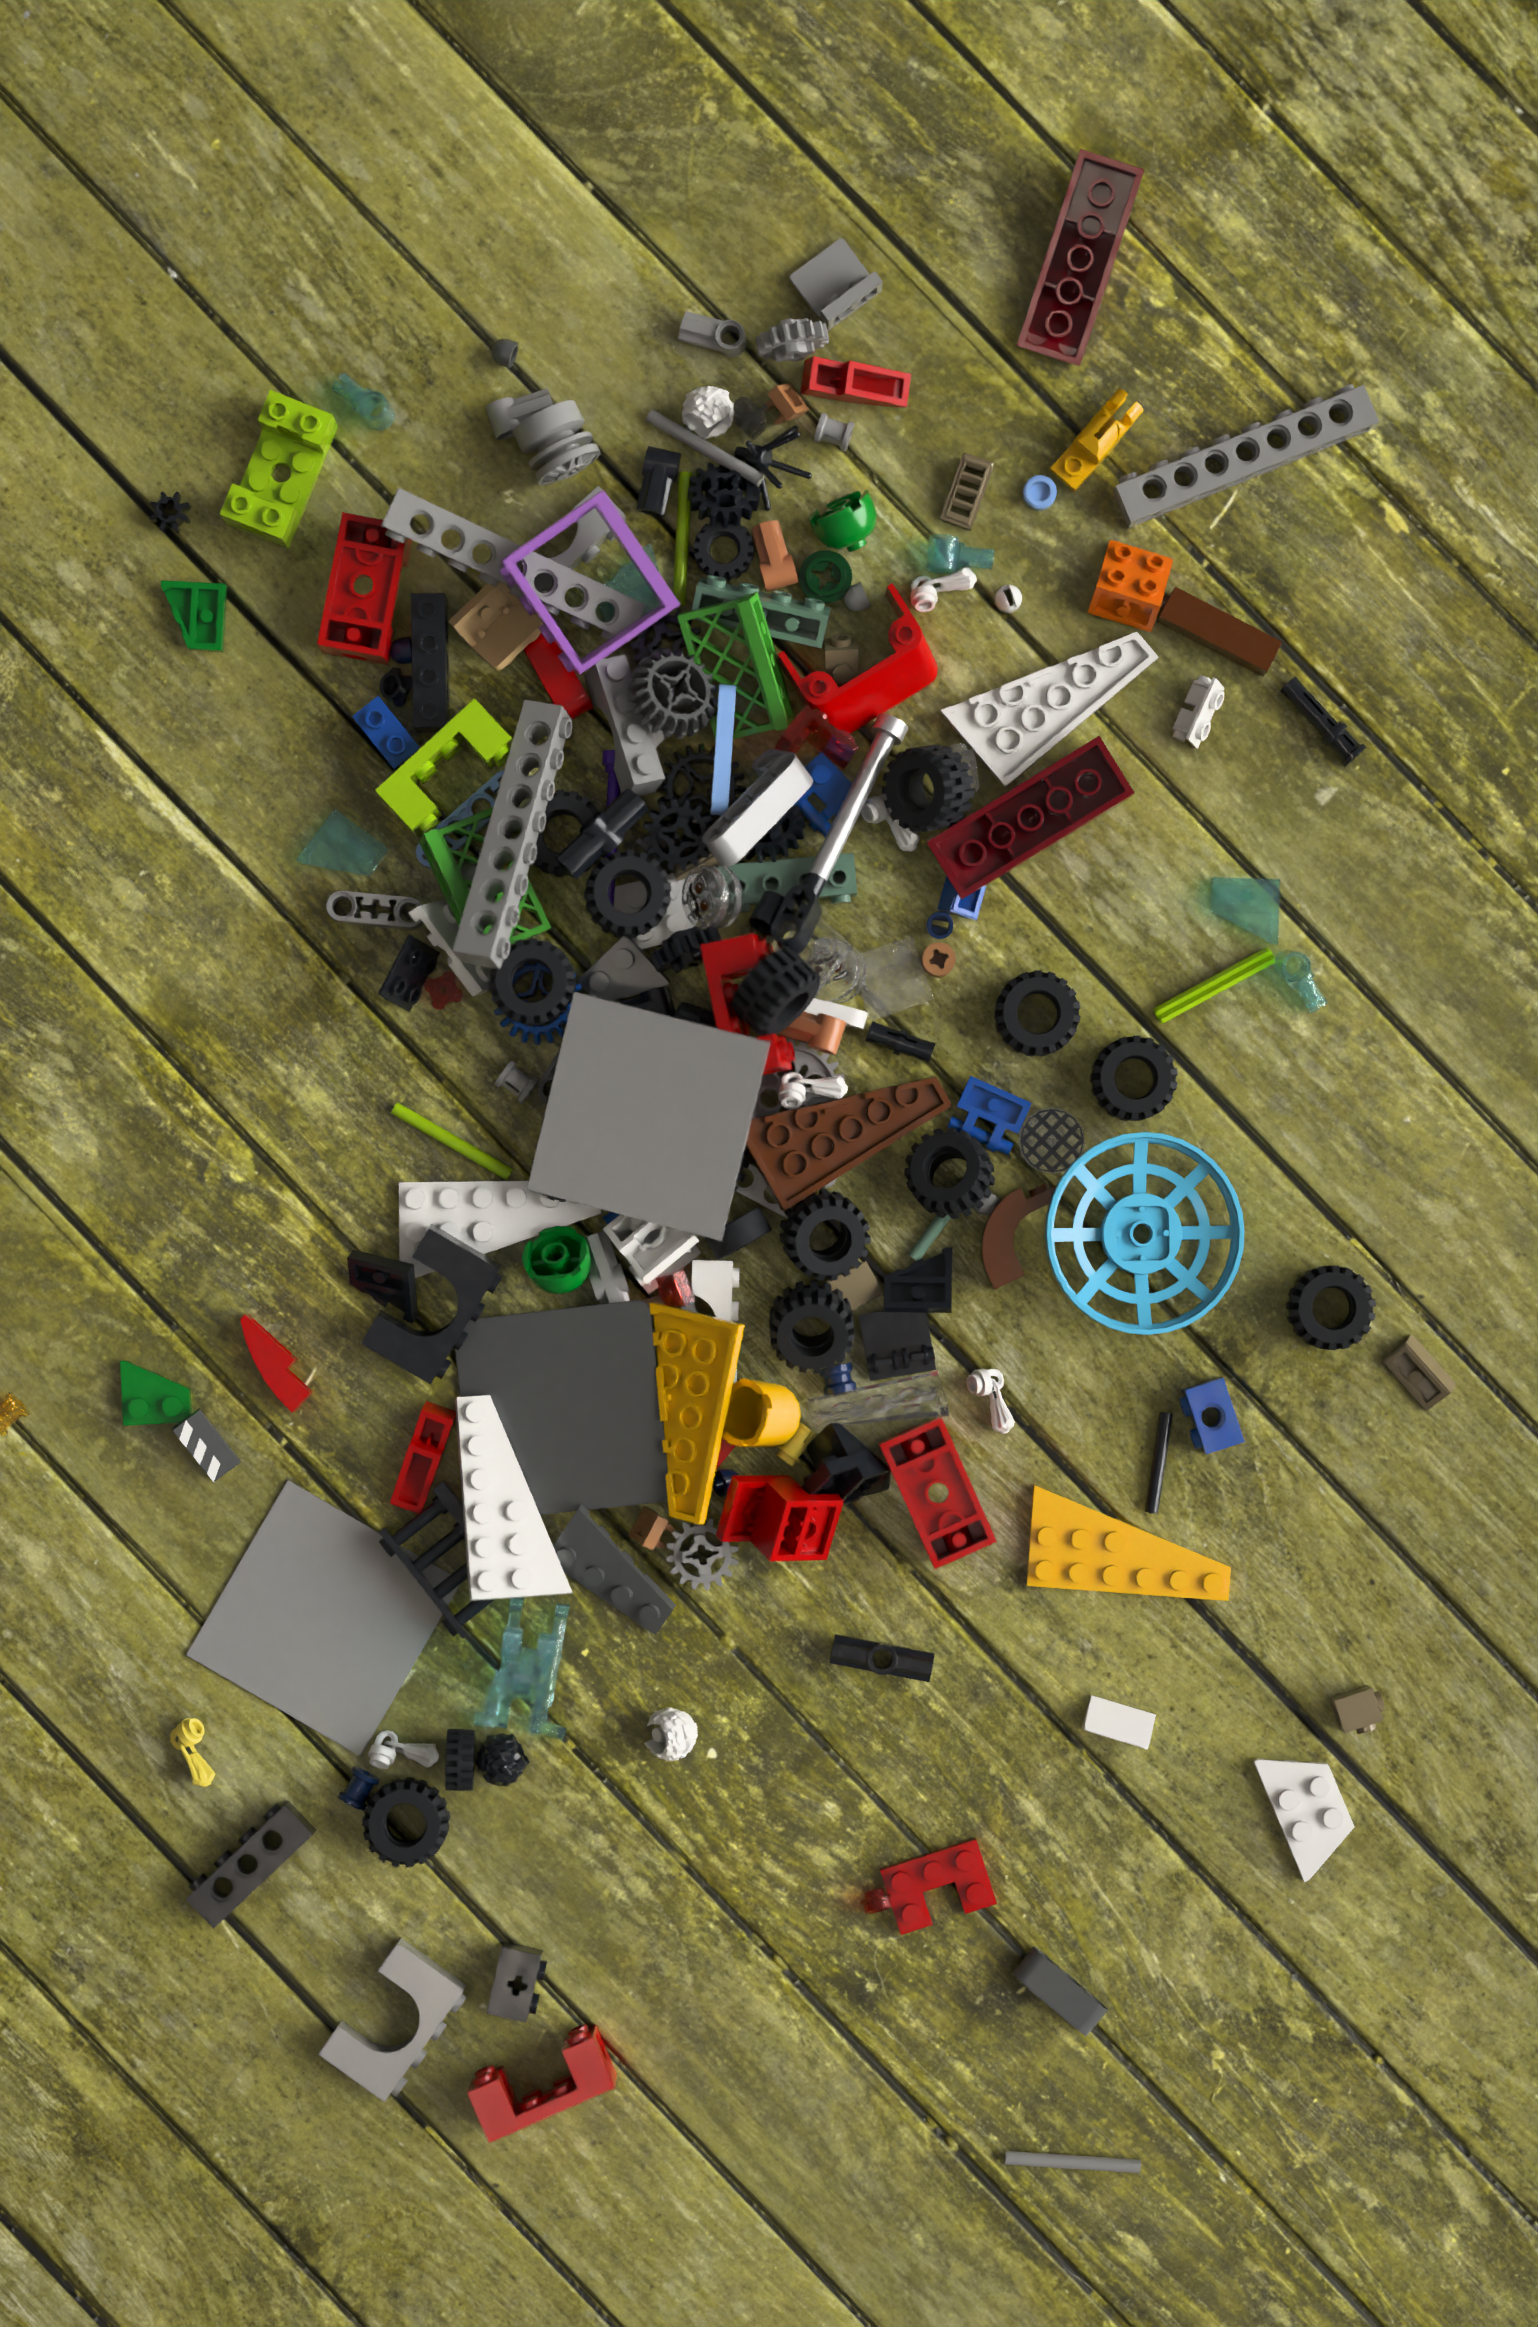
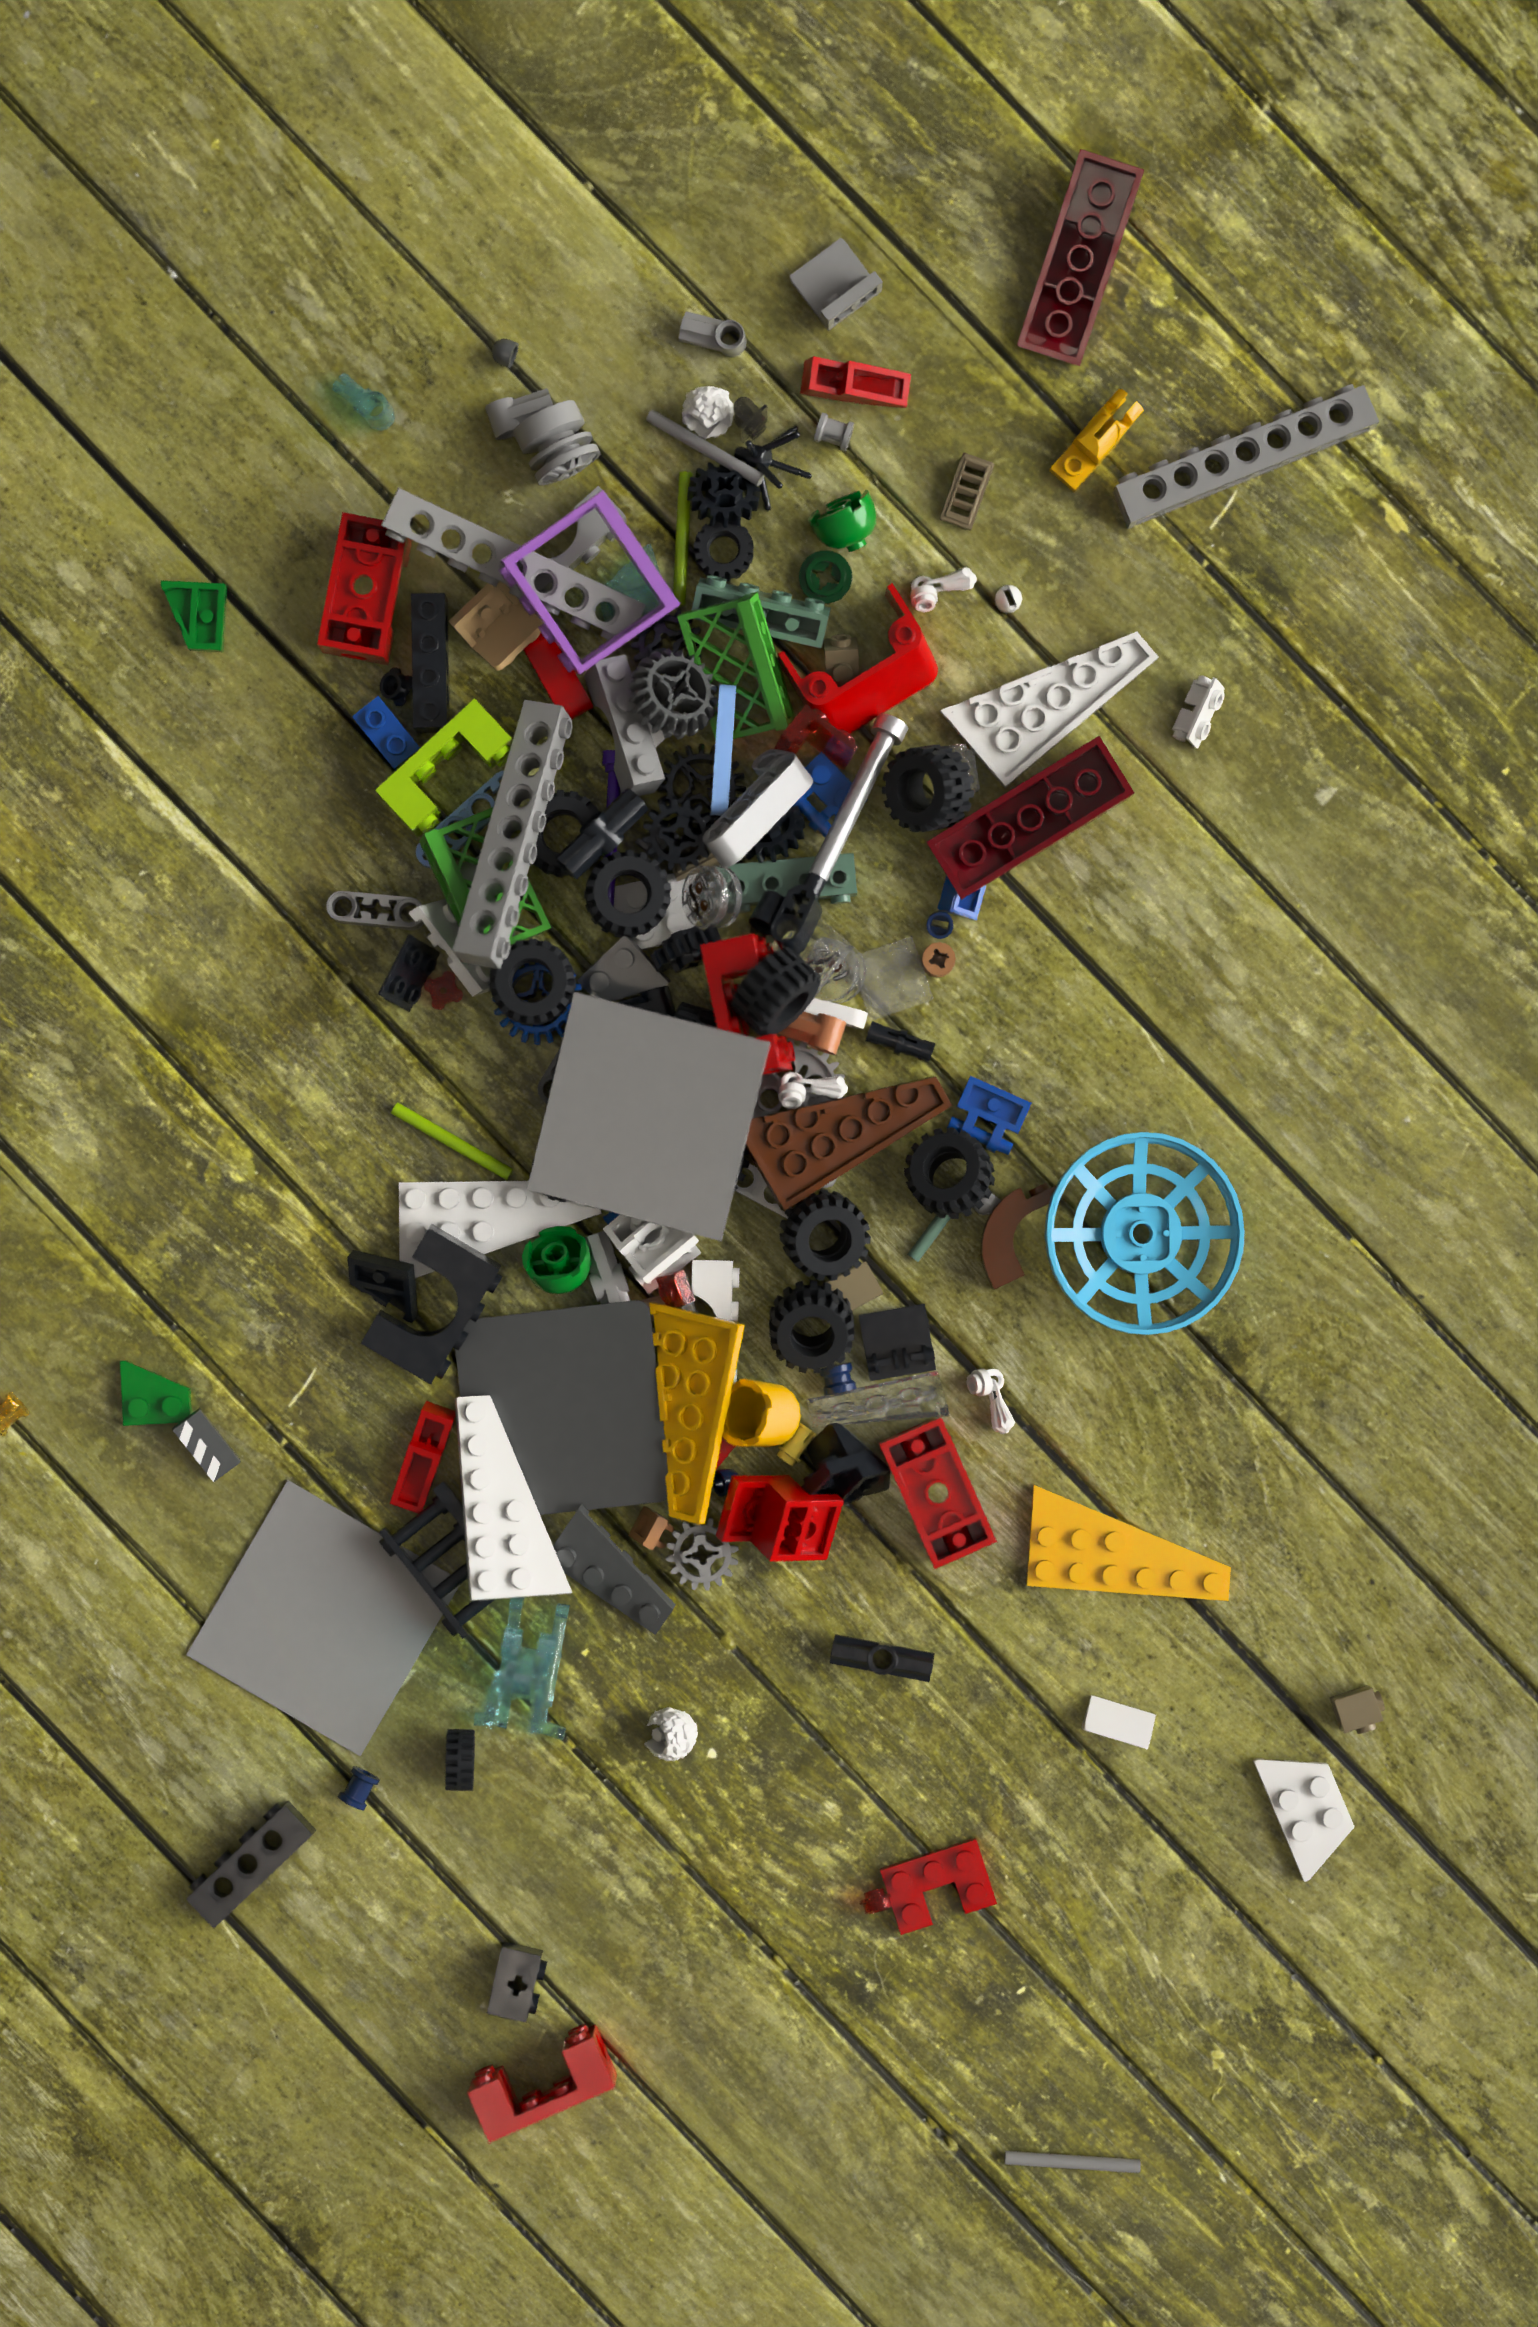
black gear [149,491,191,534] -> none
light yellow piece [170,1718,216,1787] -> none
lime plate [220,390,338,549] -> none
red slope [240,1314,314,1413] -> none
clear light blue wing [296,809,389,877] -> none
light grey arch [318,1938,467,2102] -> none
black tyre [362,1777,450,1868] -> none
white piece [368,1730,439,1769] -> none
dark blue hinge [390,636,412,664] -> none
black piece [475,1733,529,1787] -> none
light grey bush [495,1061,539,1104] -> none
black piece [636,446,681,517] -> none
black tyre [705,1207,772,1260] -> none
nougat piece [751,520,798,592] -> none
light grey gear [756,318,829,362] -> none
medium nougat tile [763,383,809,425] -> none
light grey hinge [844,582,871,611] -> none
white piece [861,794,920,852] -> none
black wing [884,1247,952,1313] -> none
clear light blue pin [926,534,994,574] -> none
black tyre [994,970,1080,1057] -> none
dark grey beam [1012,1946,1108,2036] -> none
tile [1018,1107,1086,1174] -> none
light blue tile [1023,475,1057,511] -> none
orange bracket [1087,540,1173,632] -> none
black tyre [1090,1035,1178,1121] -> none
black bar [1145,1412,1173,1514] -> none
lime axle [1153,947,1275,1024] -> none
reddish brown brick [1156,587,1282,677] -> none
blue brick [1179,1377,1245,1455] -> none
clear light blue wing [1210,877,1280,945] -> none
clear light blue pin [1274,950,1328,1013] -> none
black pin [1280,676,1367,768] -> none
black tyre [1286,1266,1376,1350] -> none
dark tan slope [1382,1335,1456,1412] -> none

